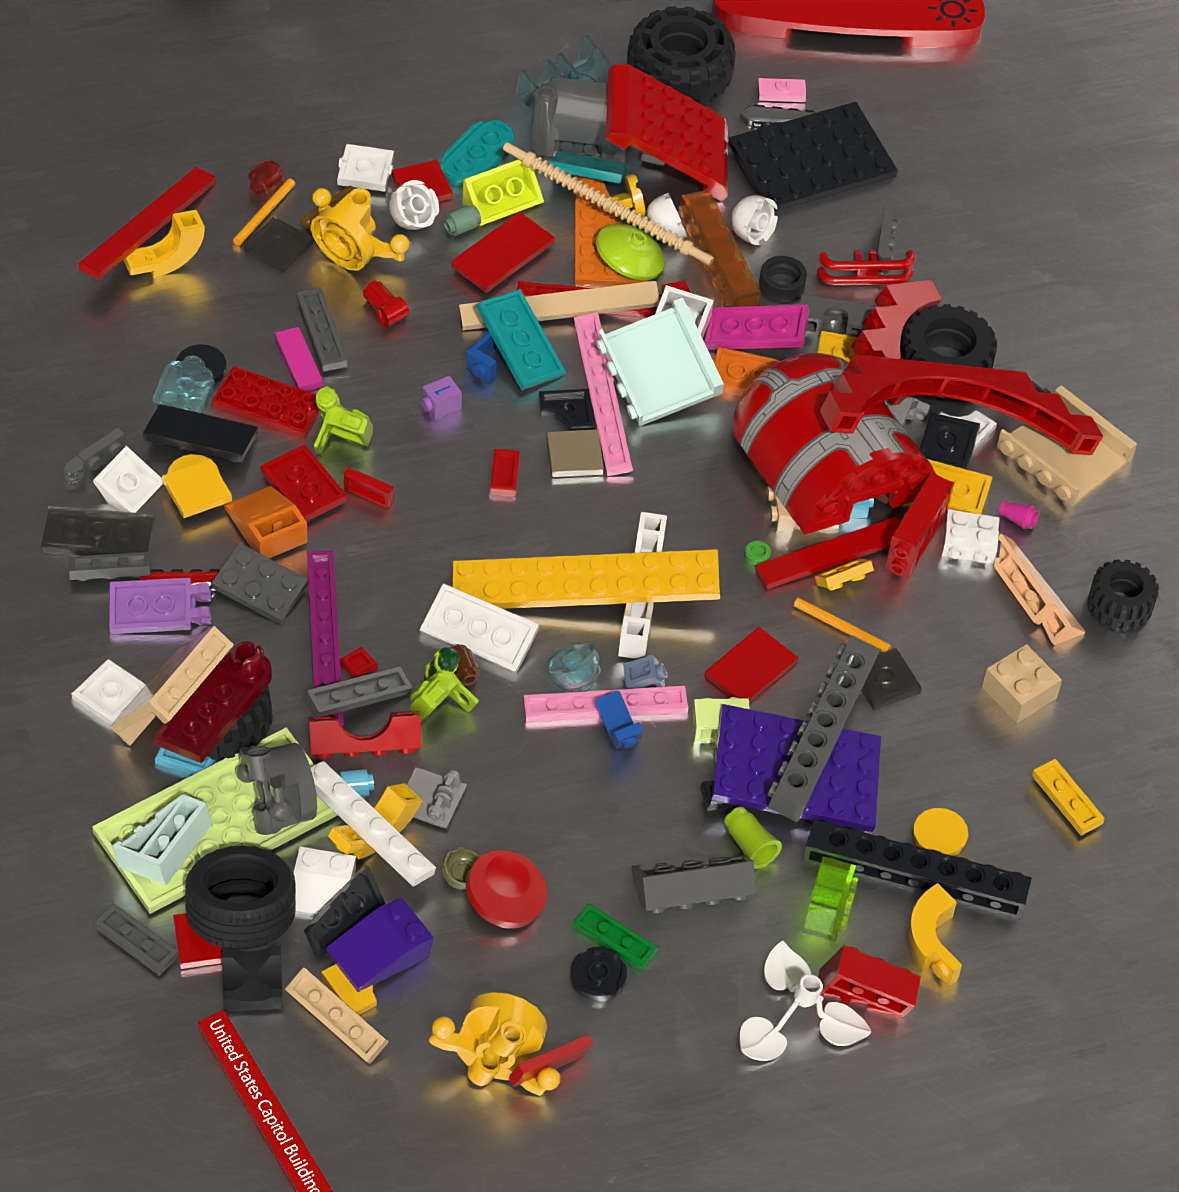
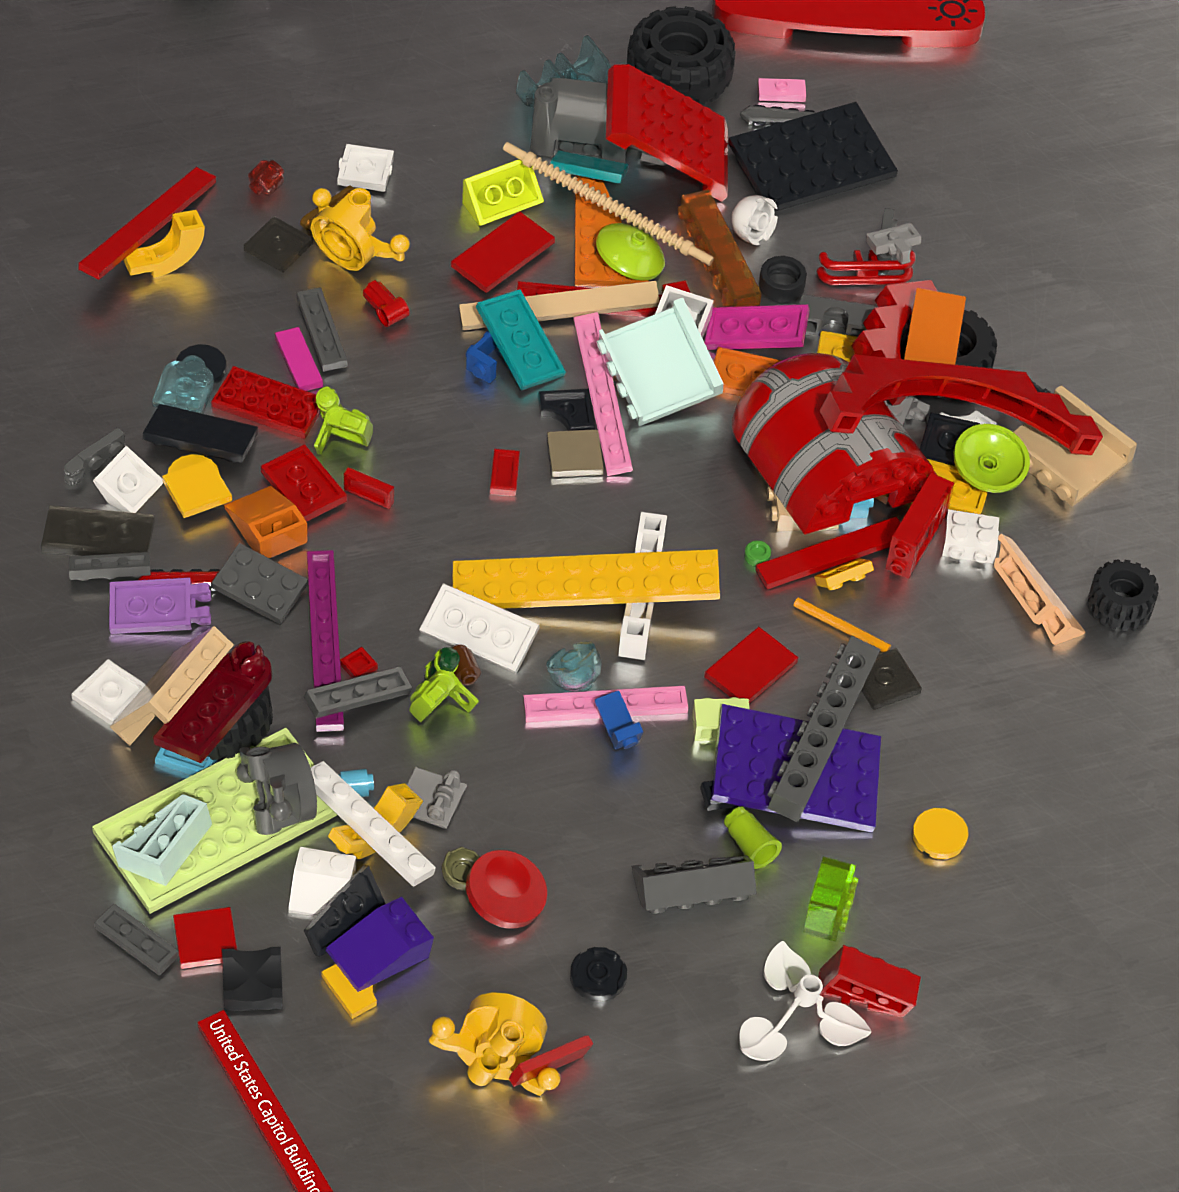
black tyre [185,846,296,950] -> none
light orange bar [233,178,295,246] -> none
tan plate [285,967,389,1064] -> none
red arch [308,711,422,758] -> none
white cylinder [389,180,439,231] -> none
red tile [391,160,453,202] -> none
medium lavender brick [421,376,462,420] -> none
teal tile [440,120,515,187] -> none
sand green brick [443,205,481,236] -> none
green tile [572,903,659,972] -> none
yellow tile [604,174,646,218] -> none
sand blue bracket [623,655,667,689] -> none
white cylinder [646,192,688,243] -> none
black brick [803,819,1032,920] -> none
yellow arch [907,883,962,986] -> none
tan brick [982,644,1062,723] -> none
dark pink cone [999,500,1039,530] -> none
yellow plate [1032,759,1105,835] -> none
none -> light grey hinge [866,223,921,264]
none -> orange tile [904,288,966,365]
none -> lime dish [954,424,1030,493]

